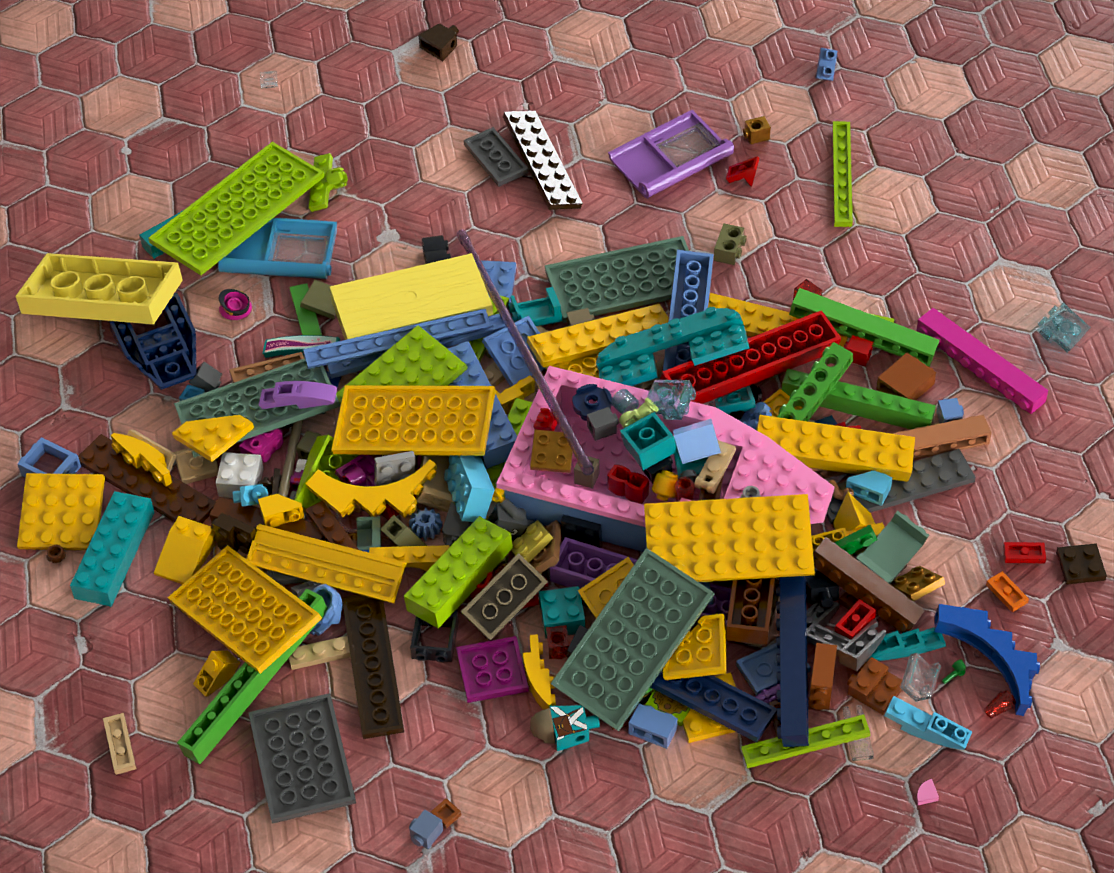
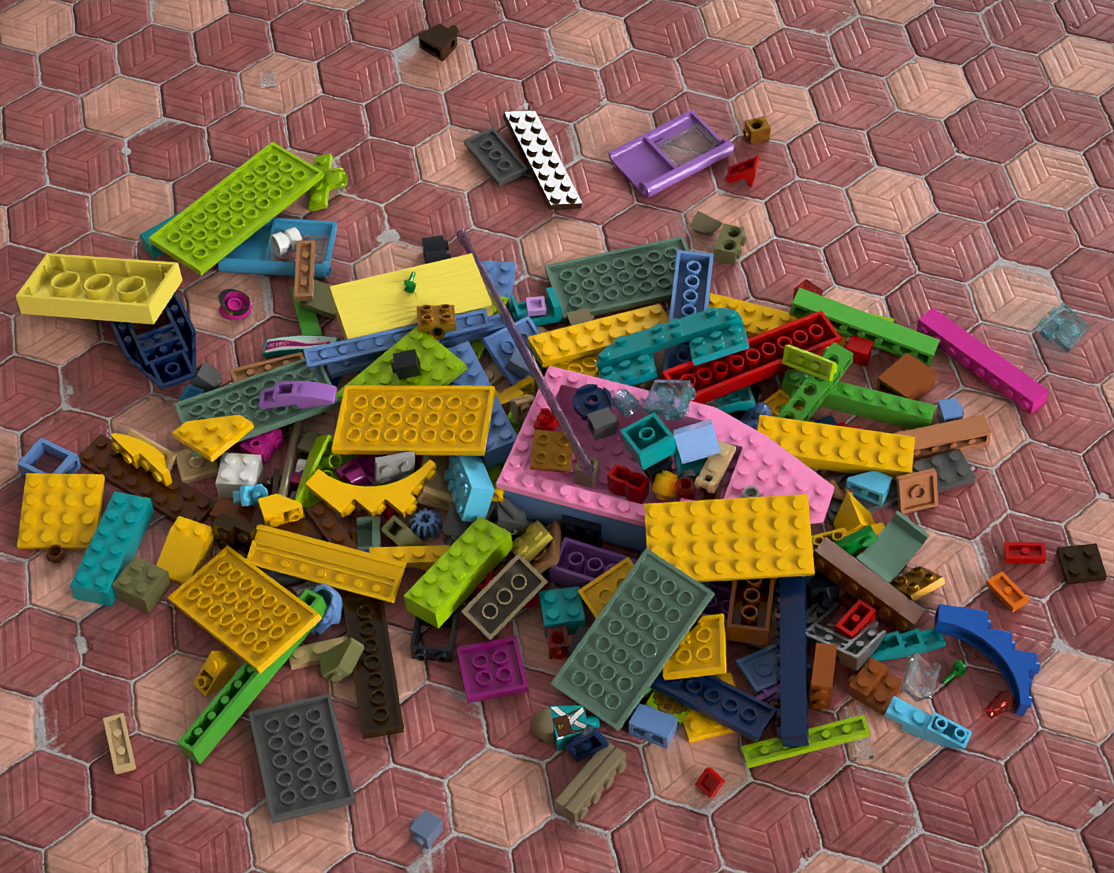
dark orange plate [431,798,461,829] -> none
yellow slope [523,634,556,710] -> none
yellowish green connector [619,397,659,428] -> none
medium blue hips [816,48,838,81] -> none
lime plate [832,121,853,227] -> none
bright pink tile [917,779,939,805] -> none
none -> olive brick [112,556,171,614]
none -> white wheel [270,227,302,257]
none -> medium nougat plate [294,240,316,301]
none -> olive slope [319,637,364,683]
none -> black brick [391,349,422,380]
none -> green hand [404,272,416,293]
none -> pearl gold plate [417,304,456,340]
none -> sand blue brick [504,346,536,379]
none -> tan slope [510,394,534,428]
none -> lavender plate [526,296,546,316]
none -> dark tan brick [554,741,627,824]
none -> dark blue slope [564,724,609,762]
none -> dark tan brick [690,211,723,233]
none -> red plate [695,767,725,798]
none -> lime plate [782,344,838,382]
none -> nougat plate [896,468,939,514]

